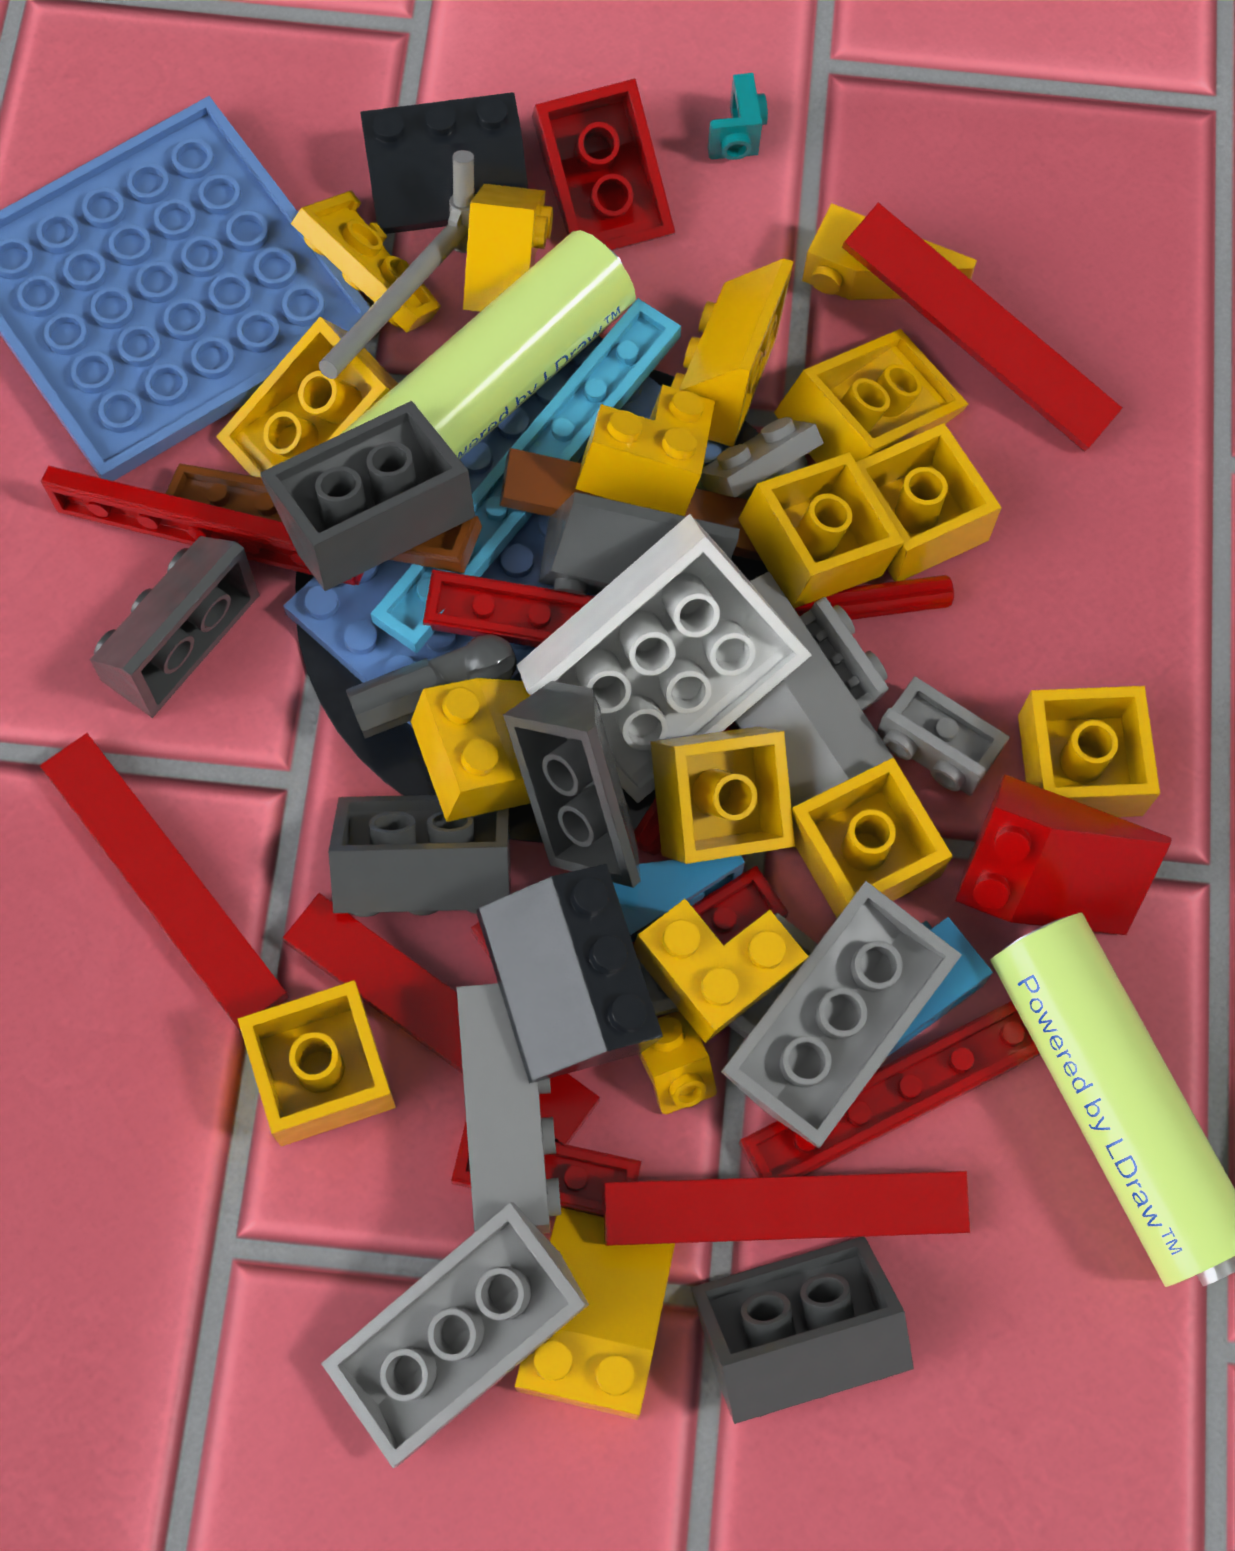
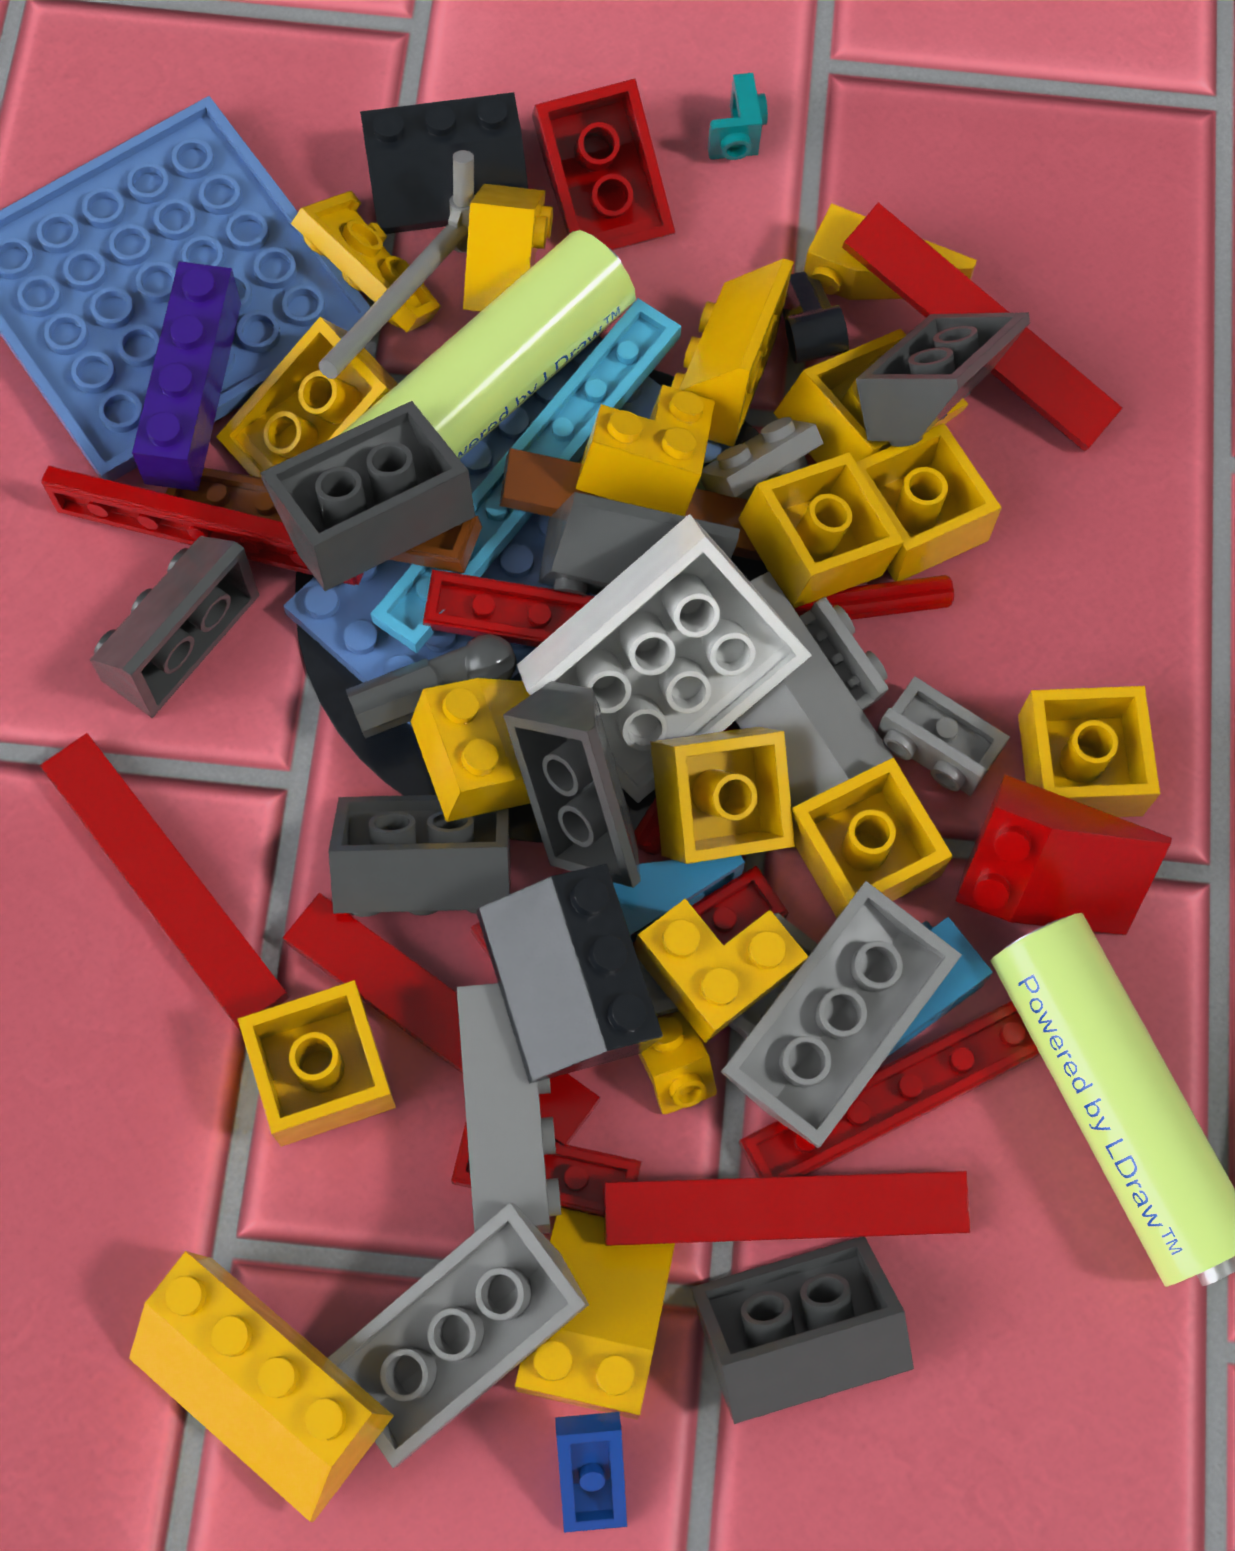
none -> yellow slope [129,1251,394,1522]
none -> dark purple brick [132,261,241,491]
none -> blue slope [555,1412,627,1533]
none -> black piece [782,272,849,364]
none -> dark grey slope [856,312,1030,447]

